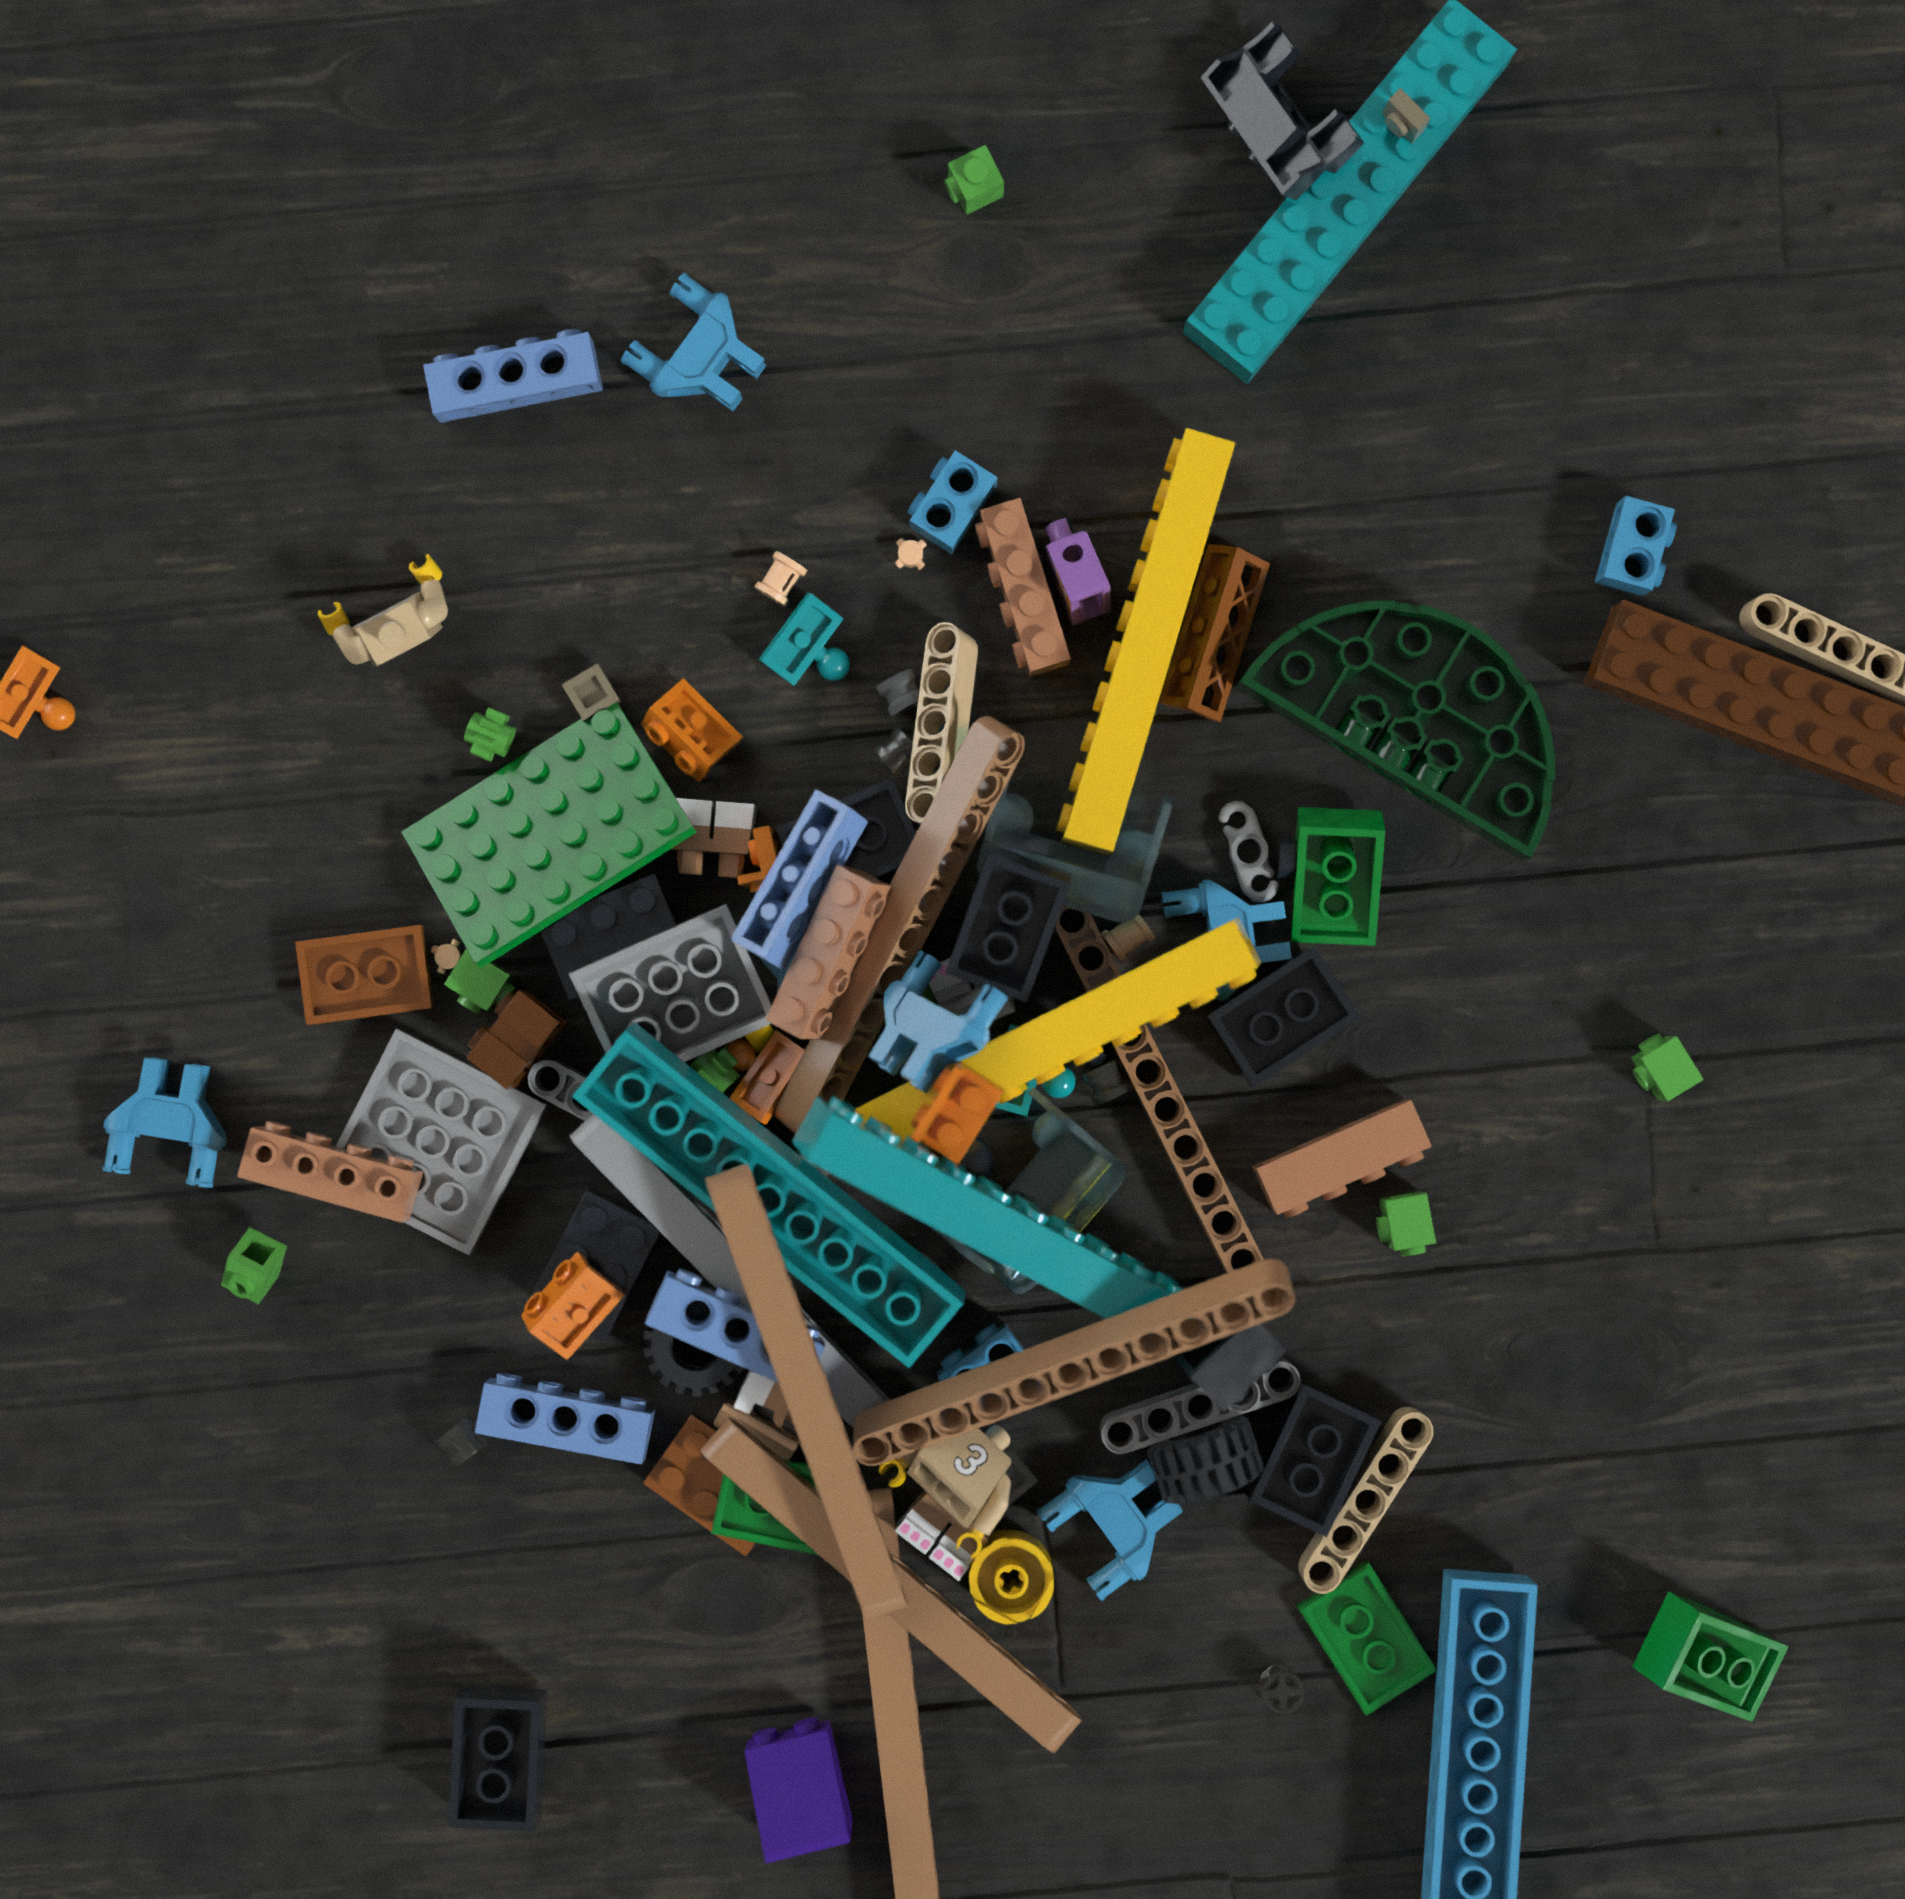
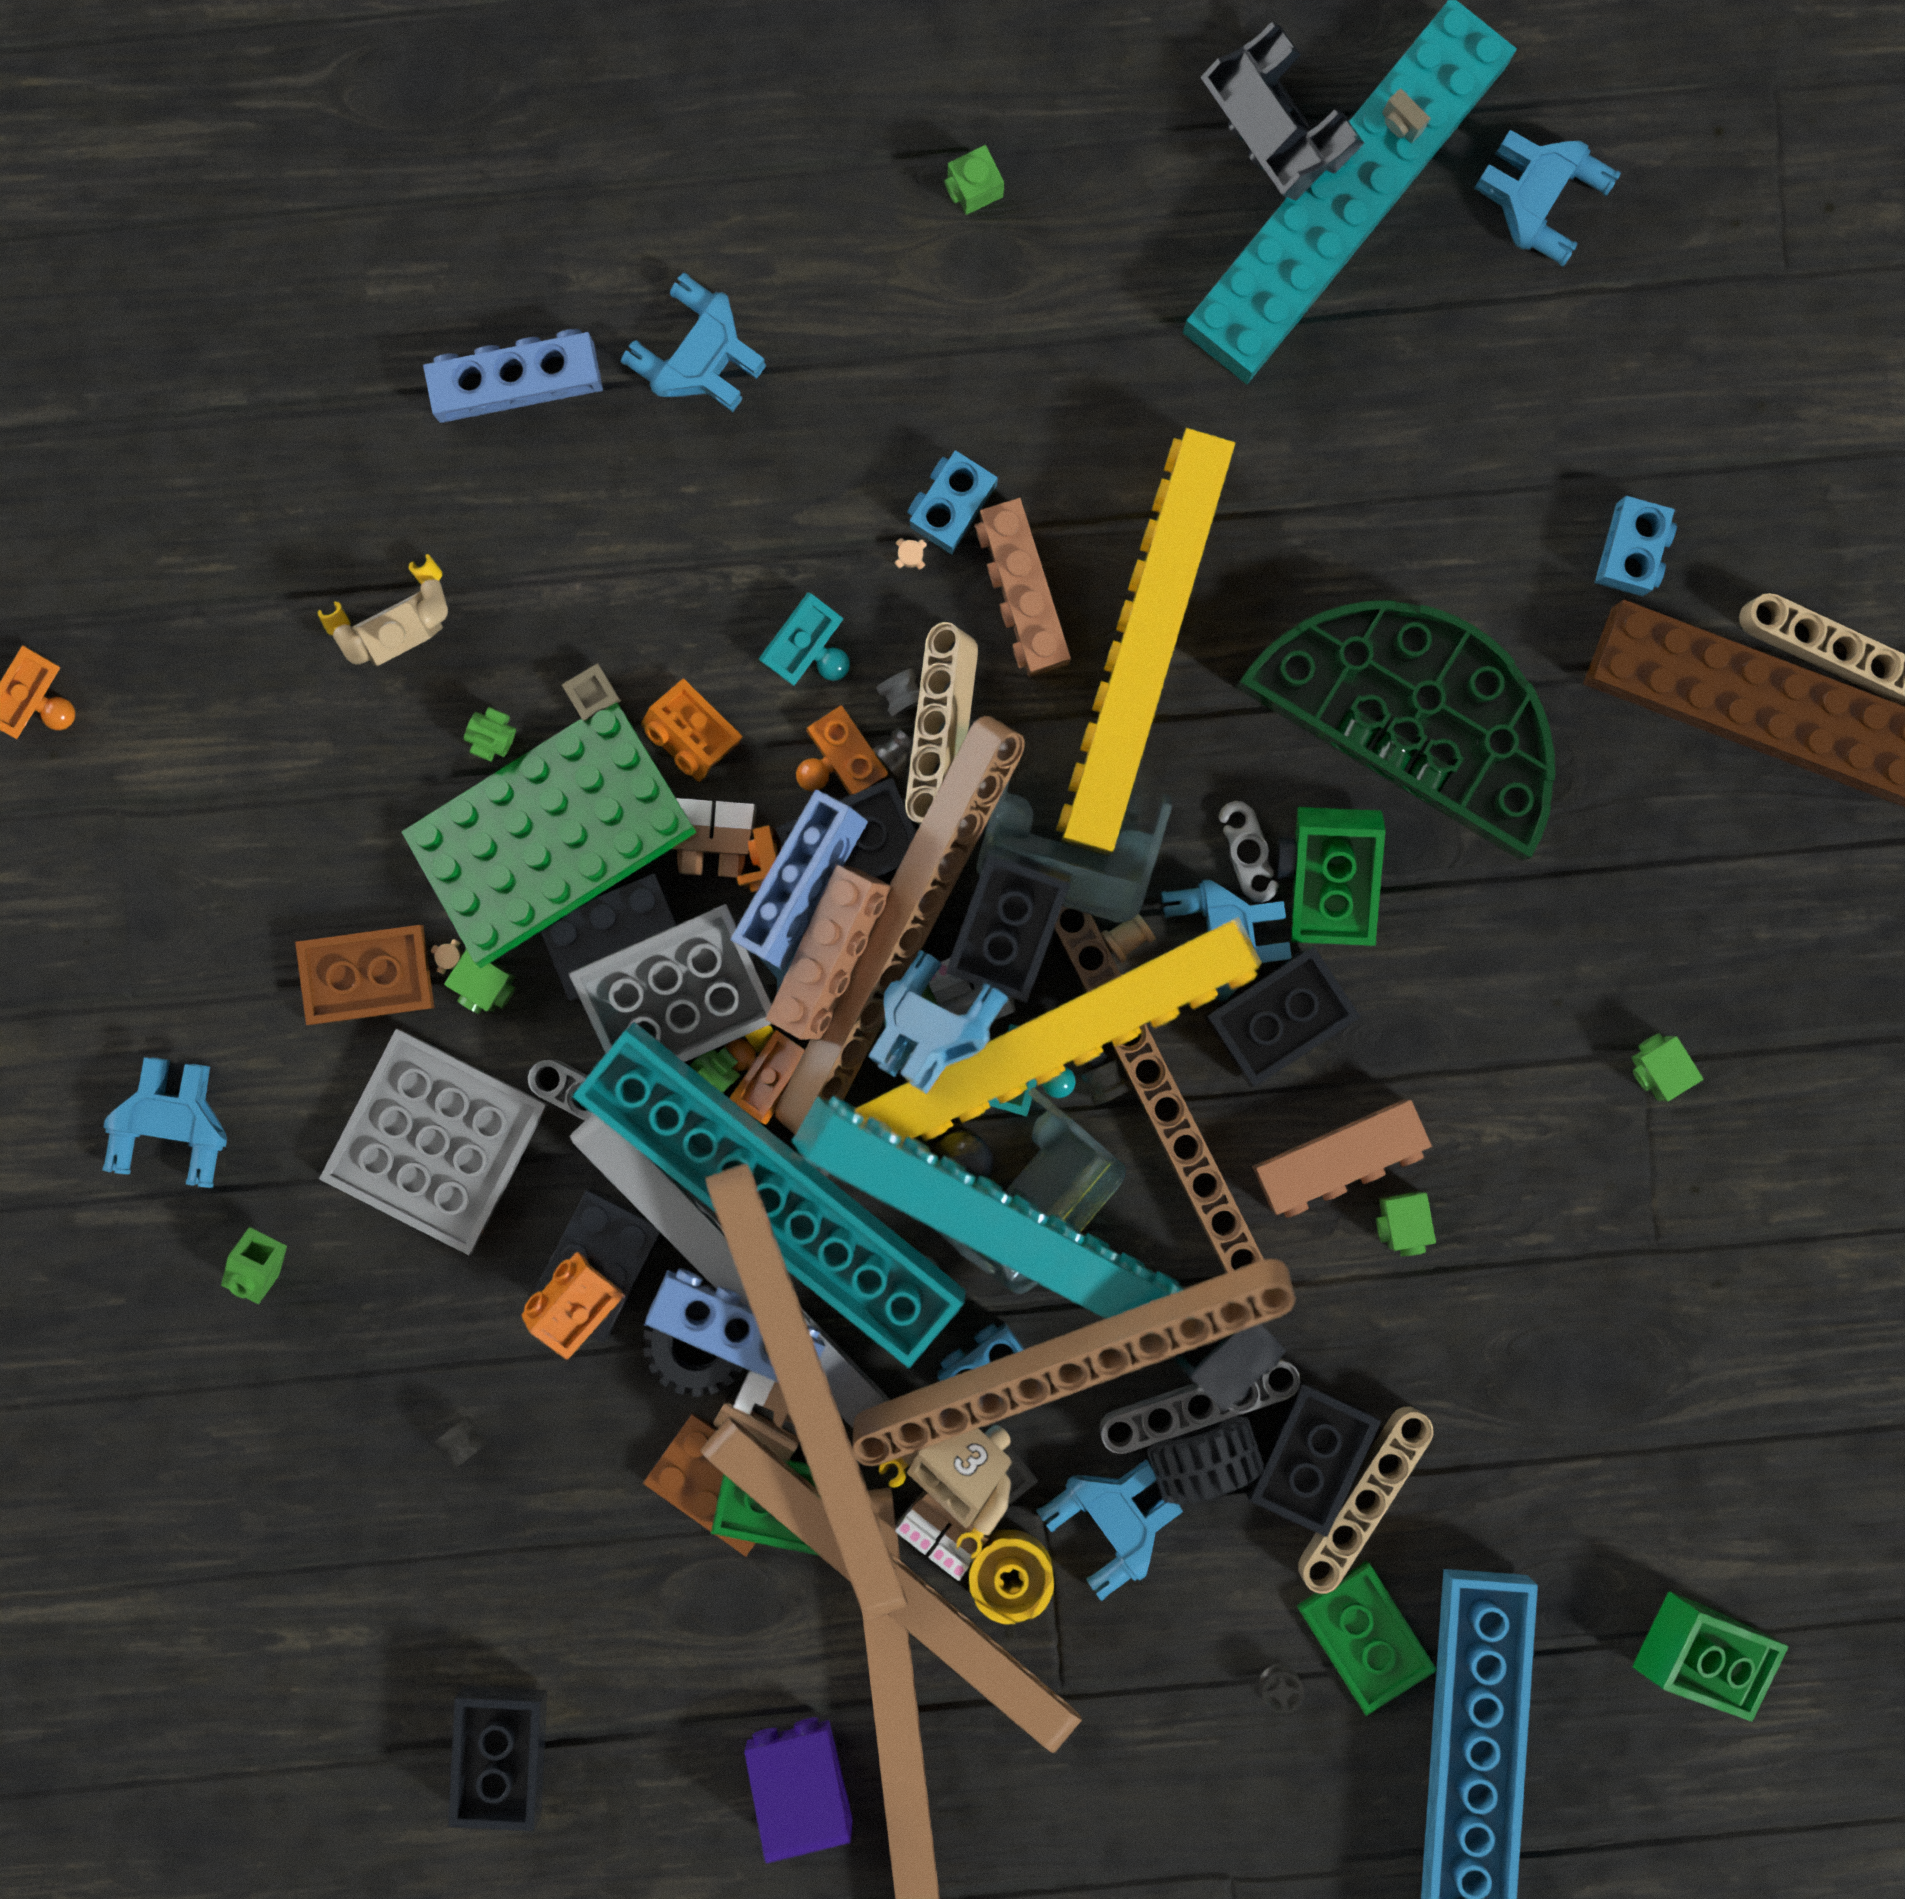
nougat brick [237,1121,423,1223] -> none
reddish brown brick [466,990,571,1090] -> none
medium blue brick [475,1373,655,1464] -> none
light nougat bush [754,551,807,606] -> none
orange bracket [910,1062,1005,1165] -> none
medium lavender torso [1046,518,1111,626] -> none
dark orange fence [1158,544,1270,722] -> none
none -> orange plate [796,705,888,796]
none -> dark azure connector [1474,130,1621,267]

